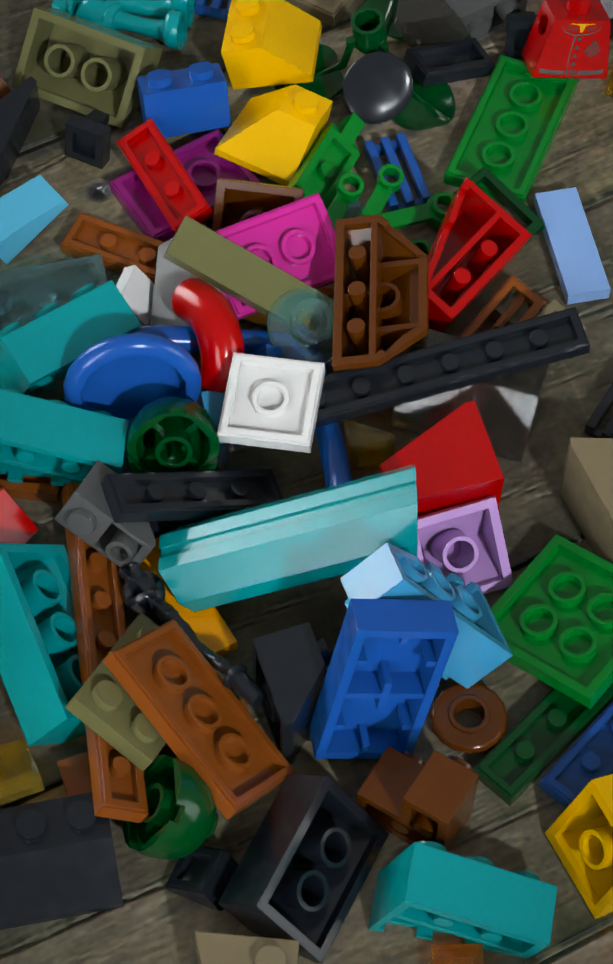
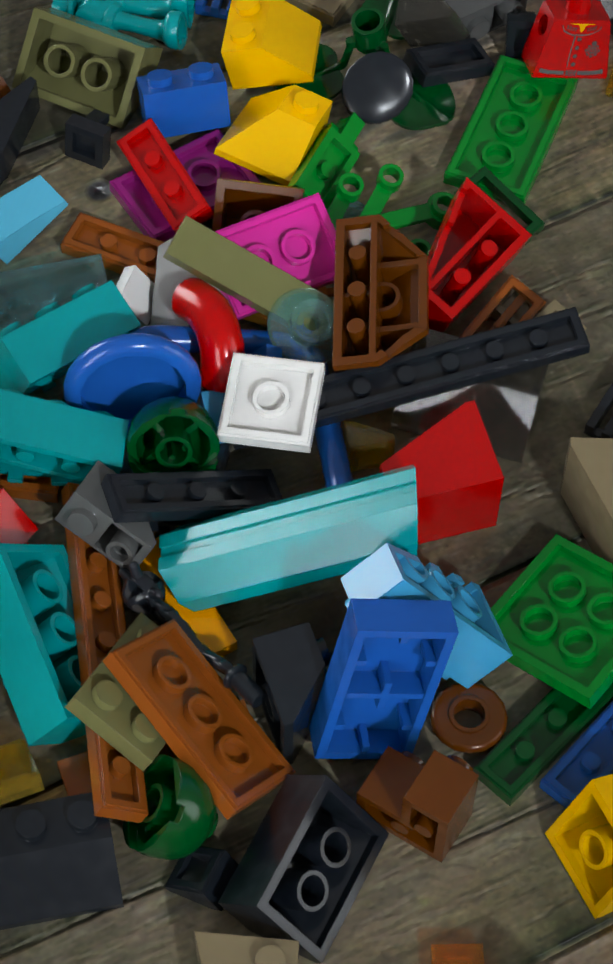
blue tile [364,133,431,212] -> none
teal wedge [368,841,558,959] -> none
lavender slope [417,495,513,594] -> none
light blue tile [533,187,611,305] -> none

